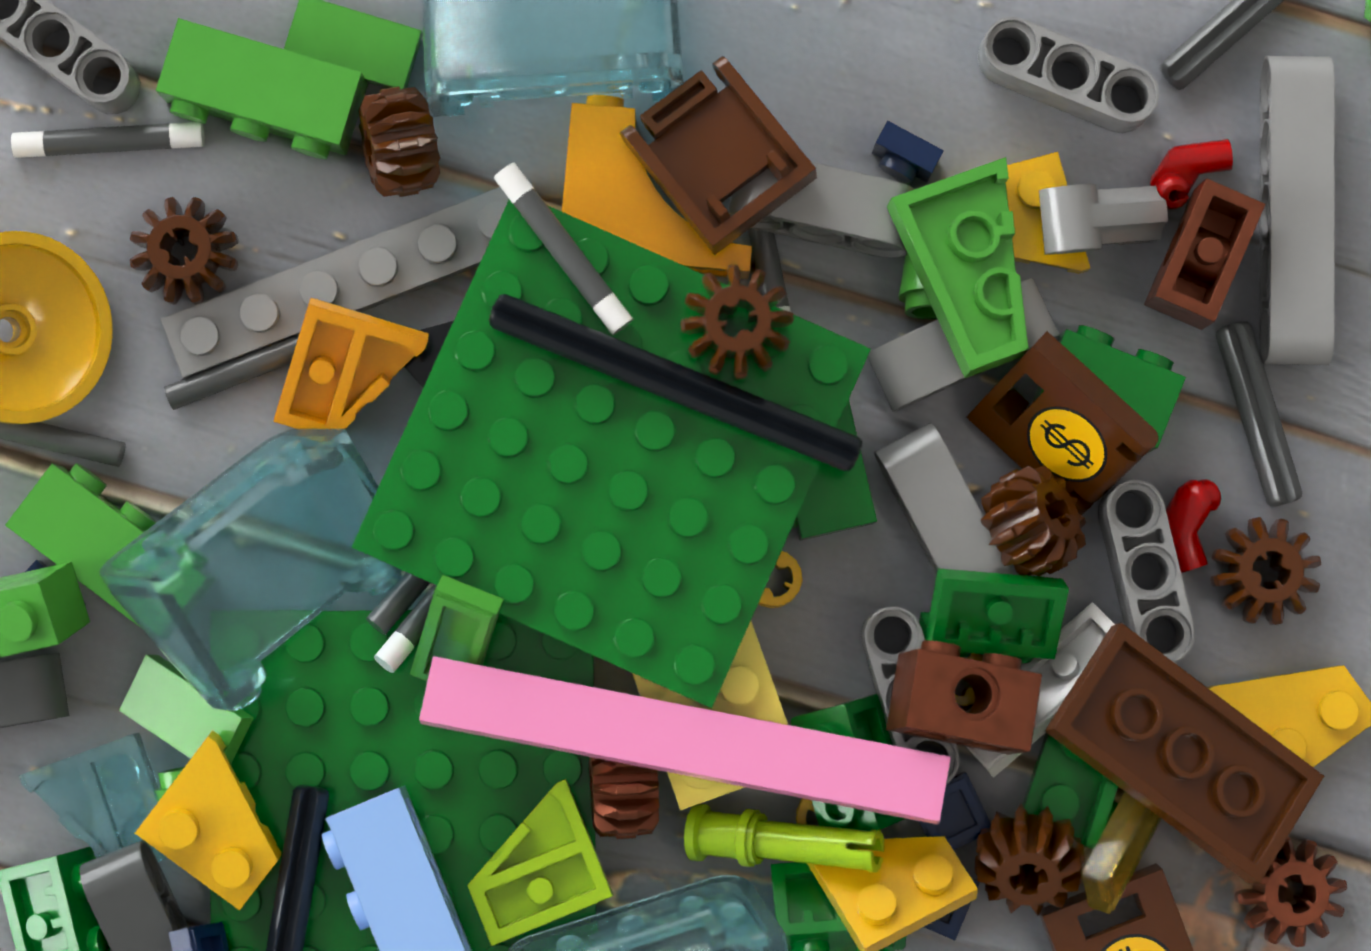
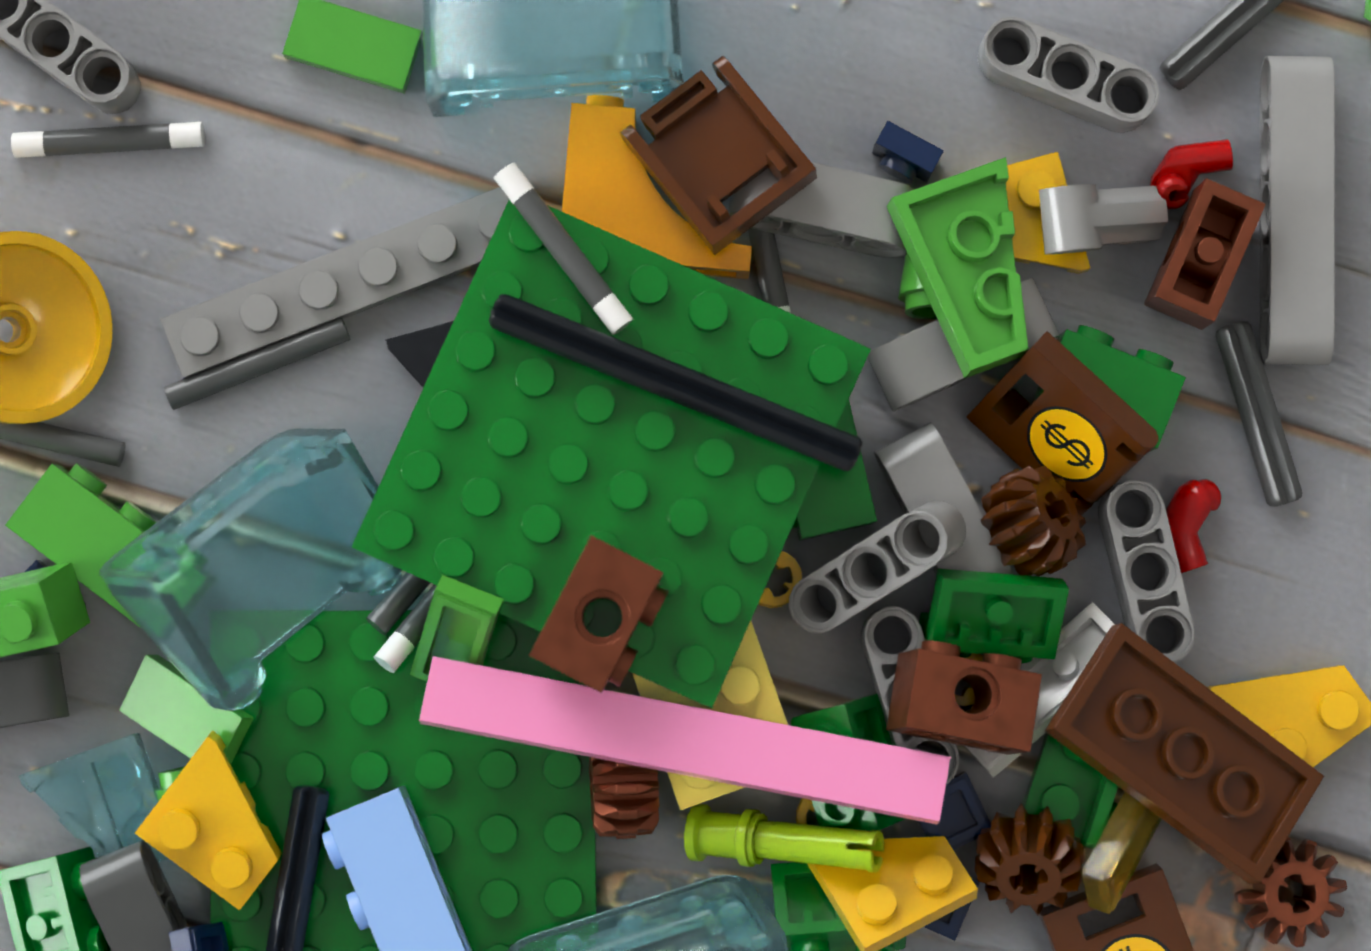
reddish brown gear [130,197,239,305] -> none
bright green brick [156,18,368,160] -> none
light orange wing [273,297,429,440] -> none
reddish brown gear [358,86,441,197] -> none
lime wing [467,778,613,946] -> none
reddish brown gear [681,265,794,379] -> none
reddish brown gear [1210,517,1321,625] -> none
none -> copper brick [529,535,669,693]
none -> light grey beam [789,501,966,633]

